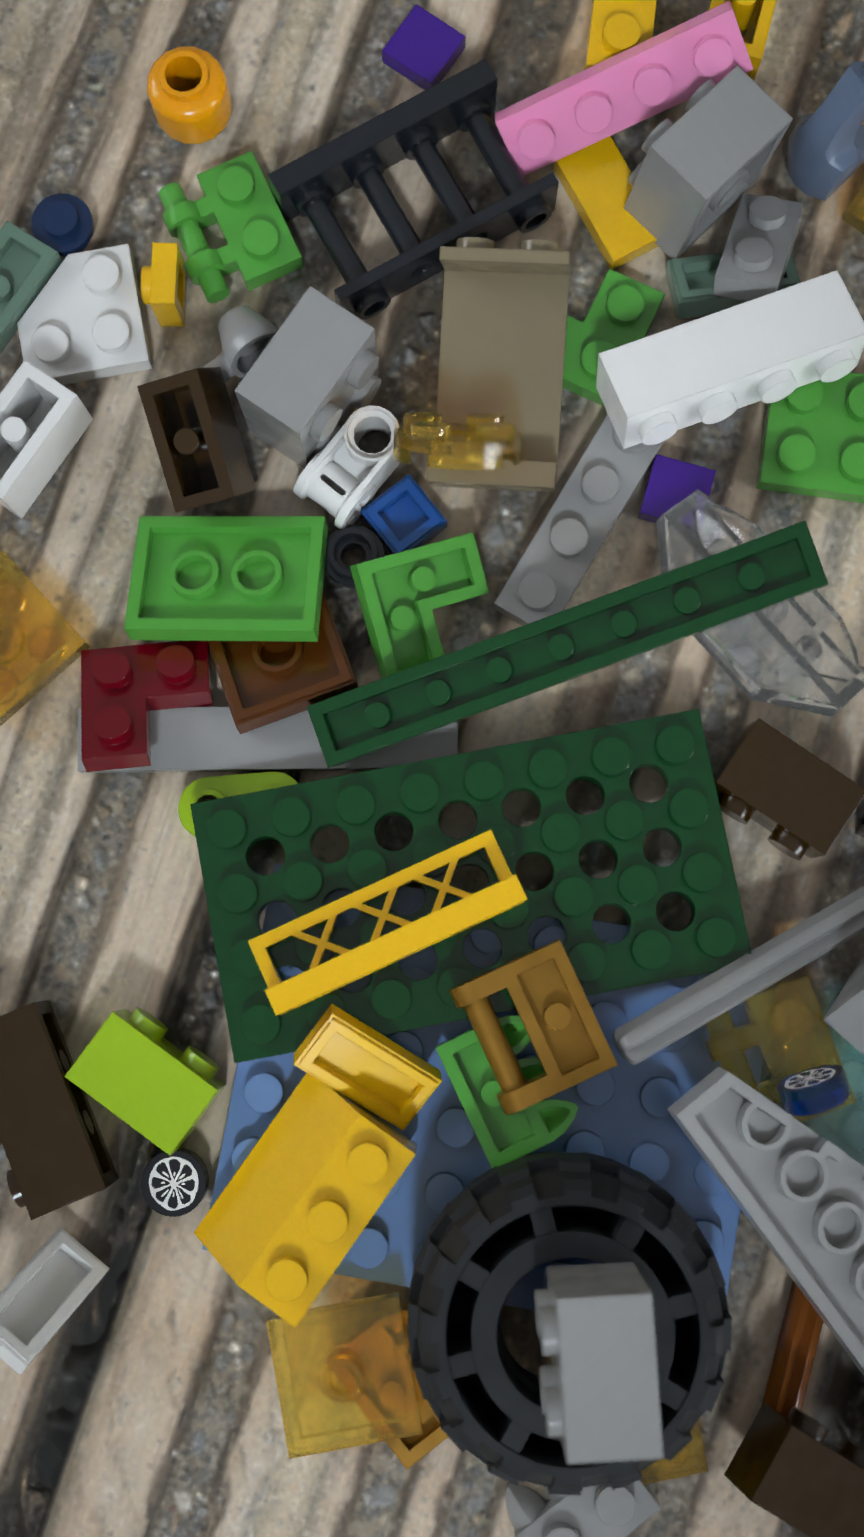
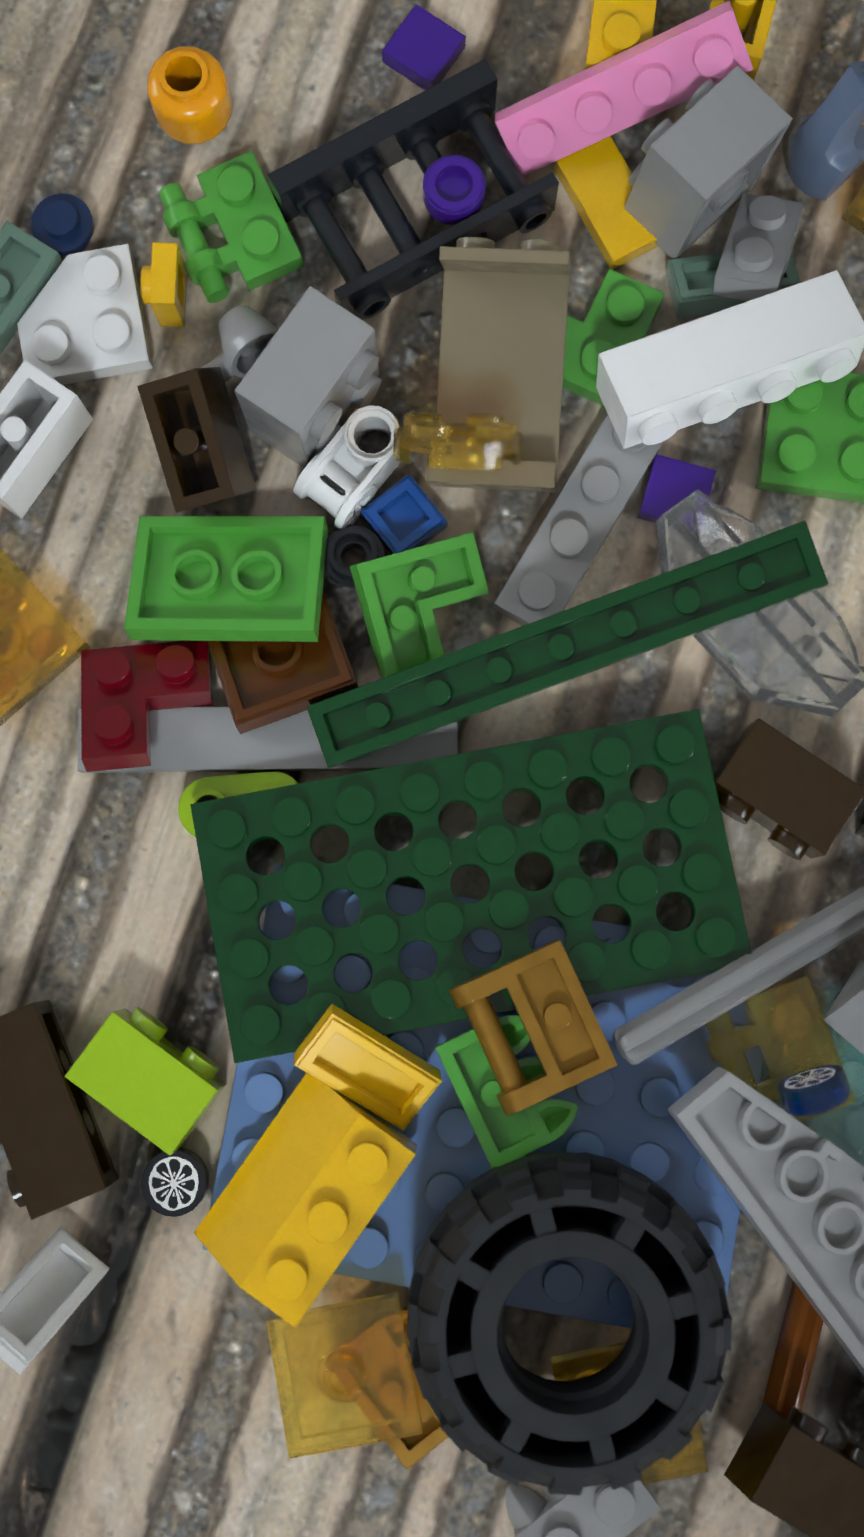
yellow fence [248,829,527,1016] -> none
light grey brick [534,1262,664,1464] -> none
none -> dark purple tile [423,155,485,224]

